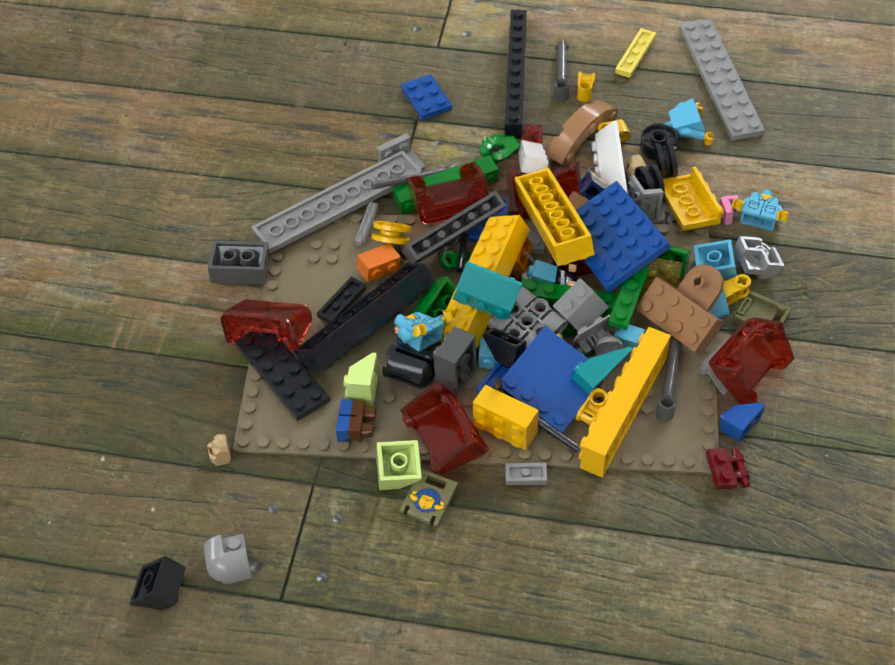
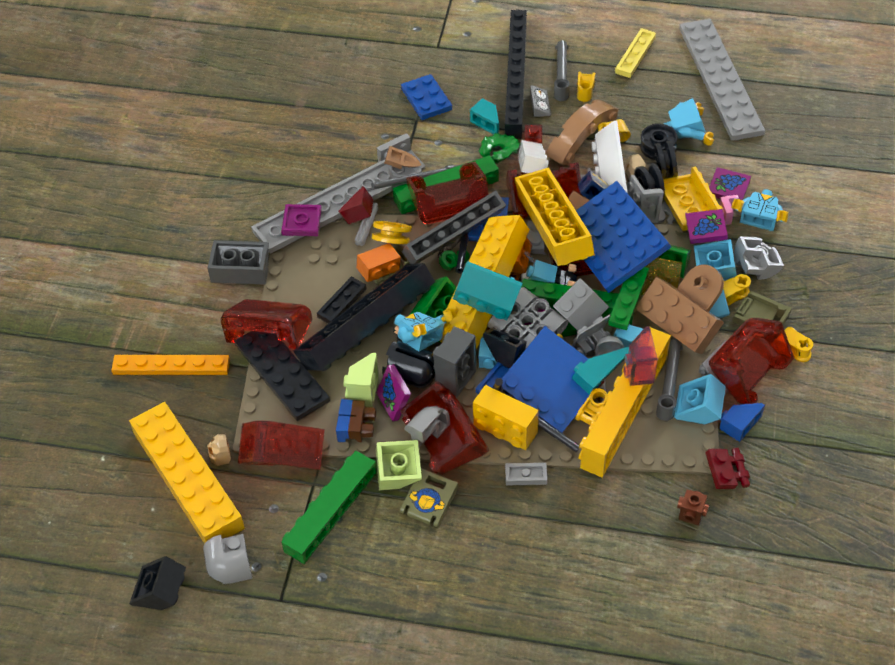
none -> light orange plate [111,355,230,375]
none -> yellow brick [129,402,245,544]
none -> clear red bracket [238,420,325,470]
none -> magenta tile [281,204,322,236]
none -> green brick [282,450,377,564]
none -> dark red slope [338,186,374,224]
none -> magenta tile [376,365,411,422]
none -> medium nougat plate [384,146,421,169]
none -> light grey brick [404,406,450,447]
none -> teal slope [470,98,499,134]
none -> slope [530,85,551,117]
none -> clear pink slope [624,326,658,386]
none -> medium azure slope [674,374,726,424]
none -> copper brick [677,490,709,526]
none -> magenta tile [685,209,728,244]
none -> magenta tile [709,167,751,200]
none -> yellow piece [774,327,813,362]

